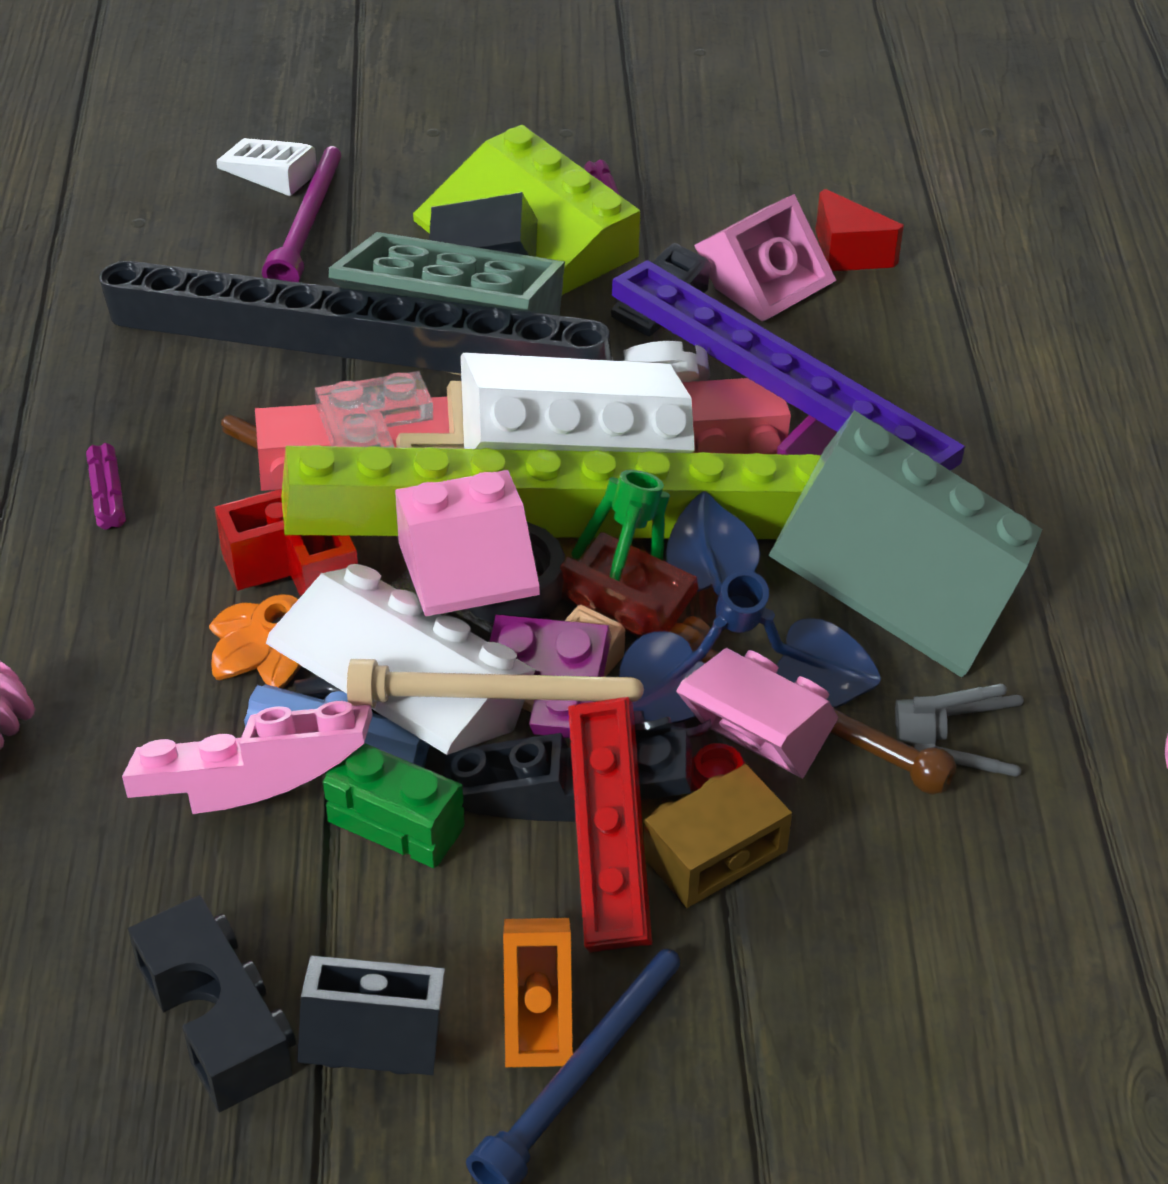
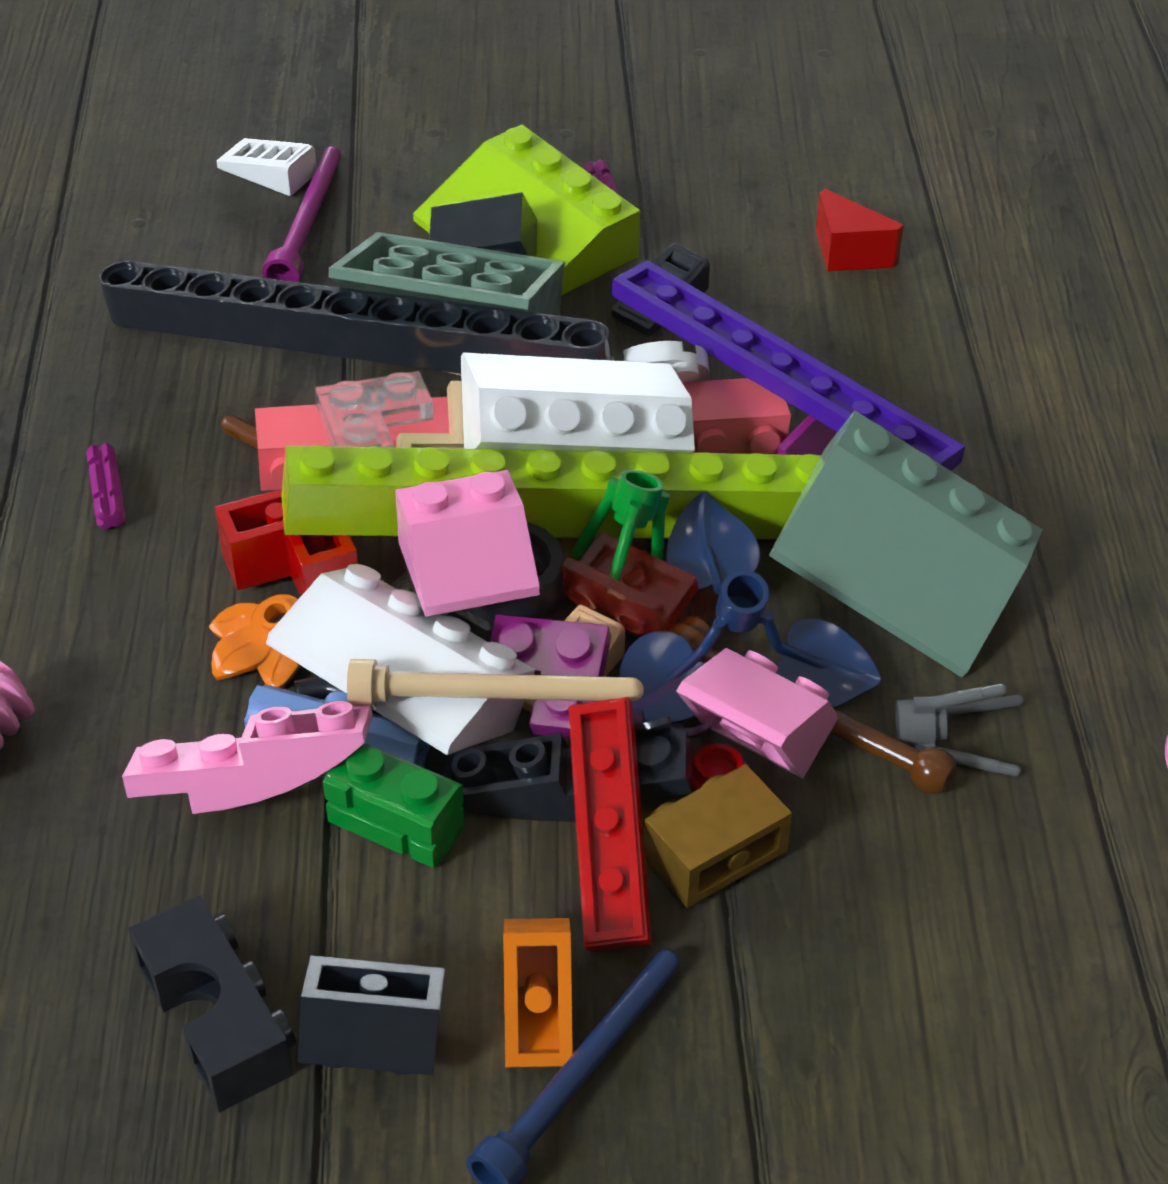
bright pink slope [694,194,836,321] -> none

